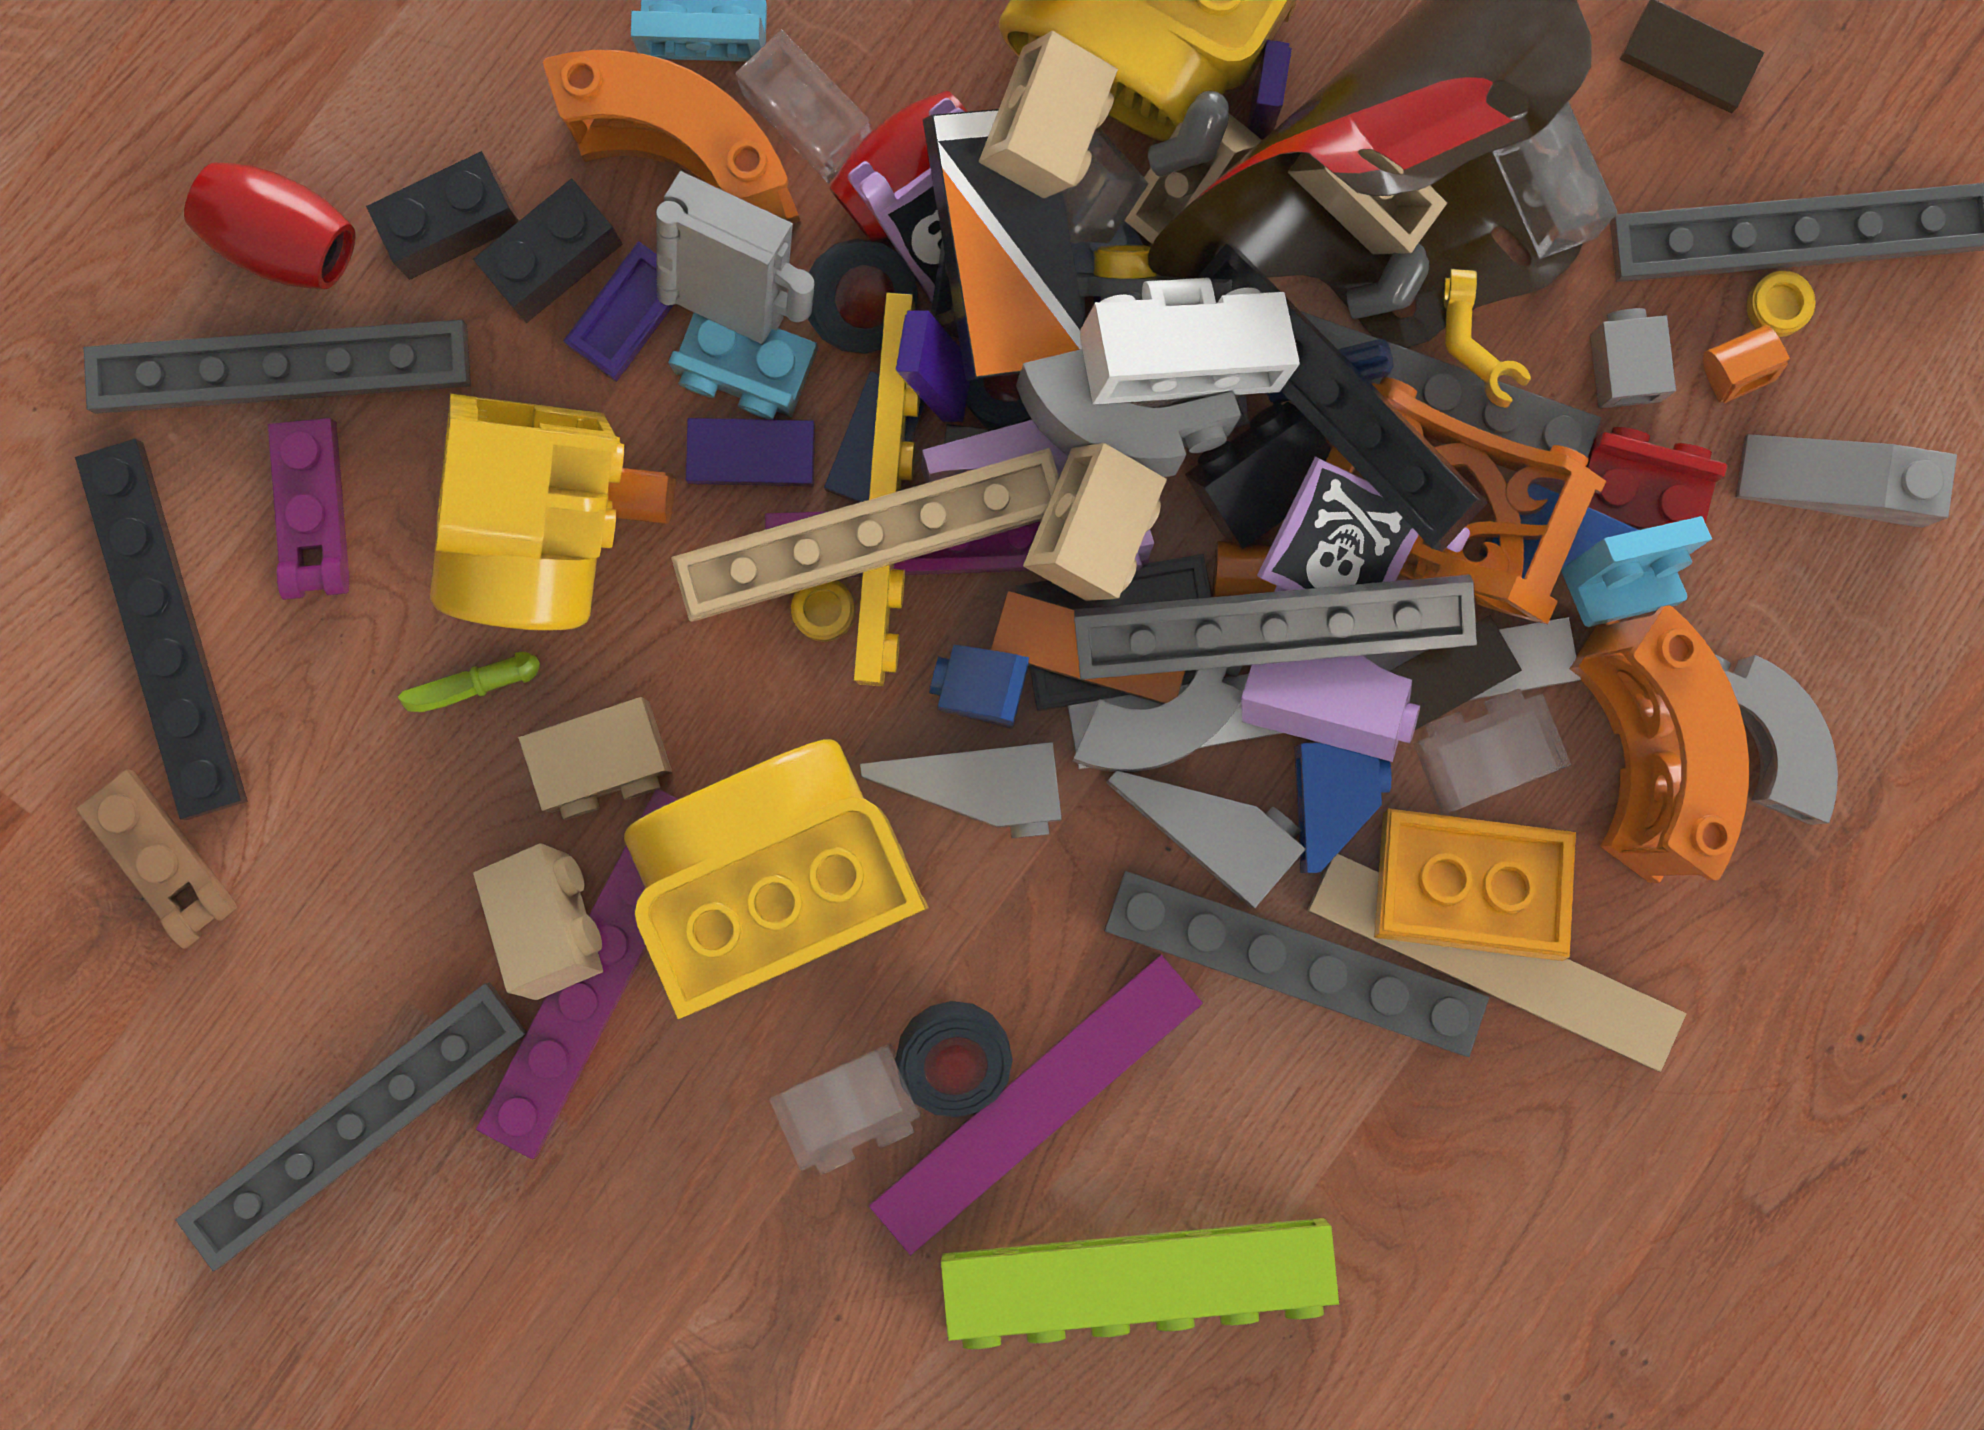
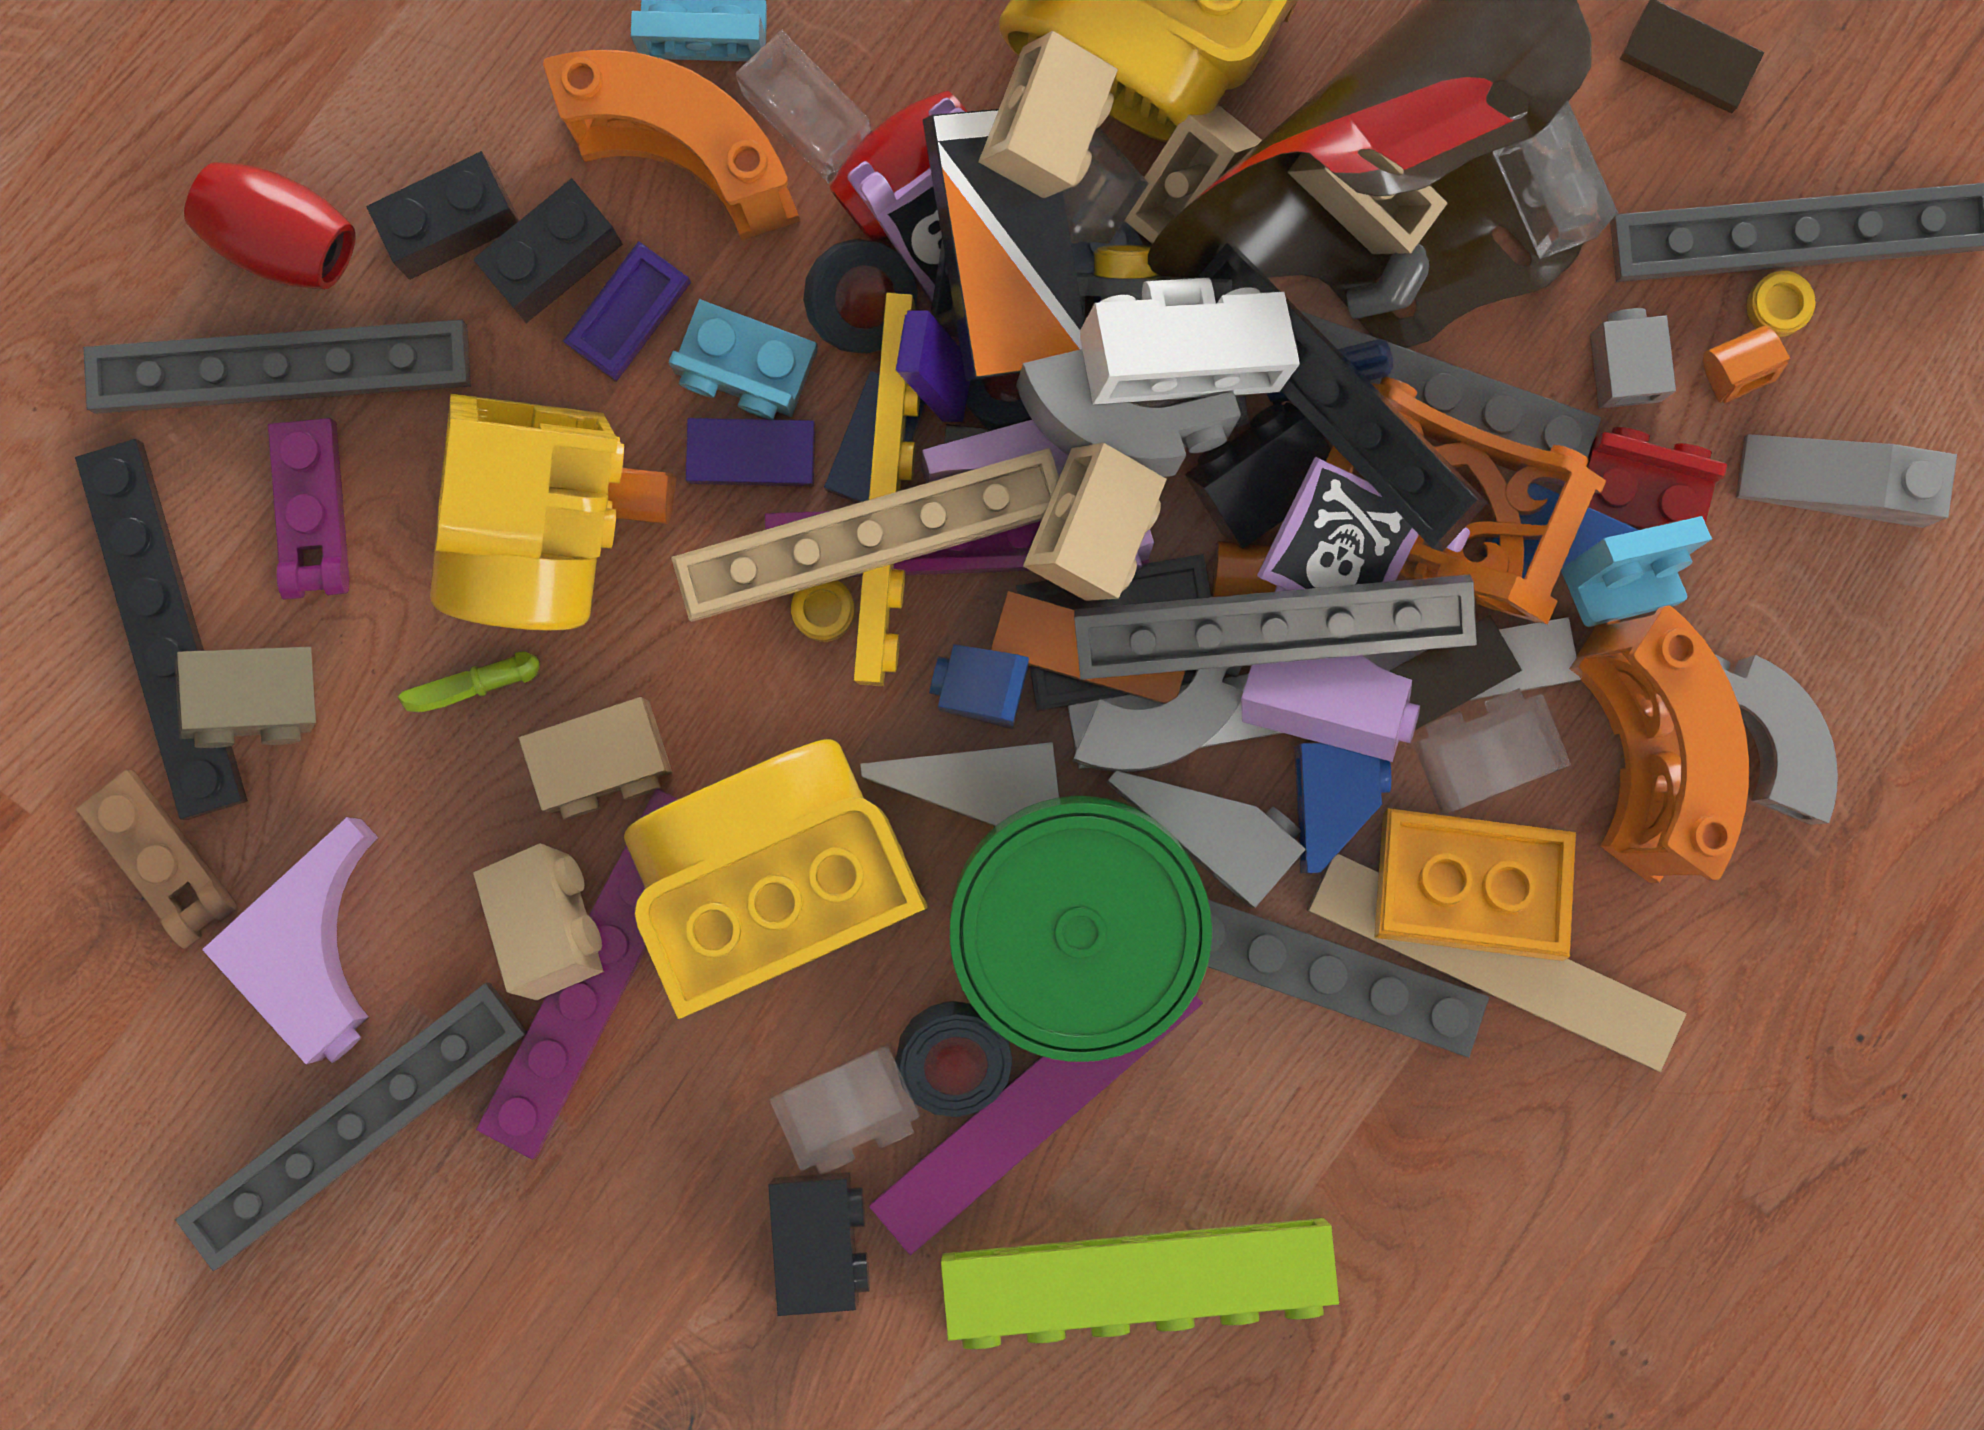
light grey piece [656,171,815,345] -> none
dark grey arm [1148,91,1229,177] -> none
dark purple tile [1247,40,1292,139] -> none
yellow arm [1444,269,1531,408] -> none
none -> dark tan brick [175,647,316,748]
none -> lavender arch [202,817,378,1064]
none -> black brick [768,1172,870,1316]
none -> green brick [950,796,1212,1062]

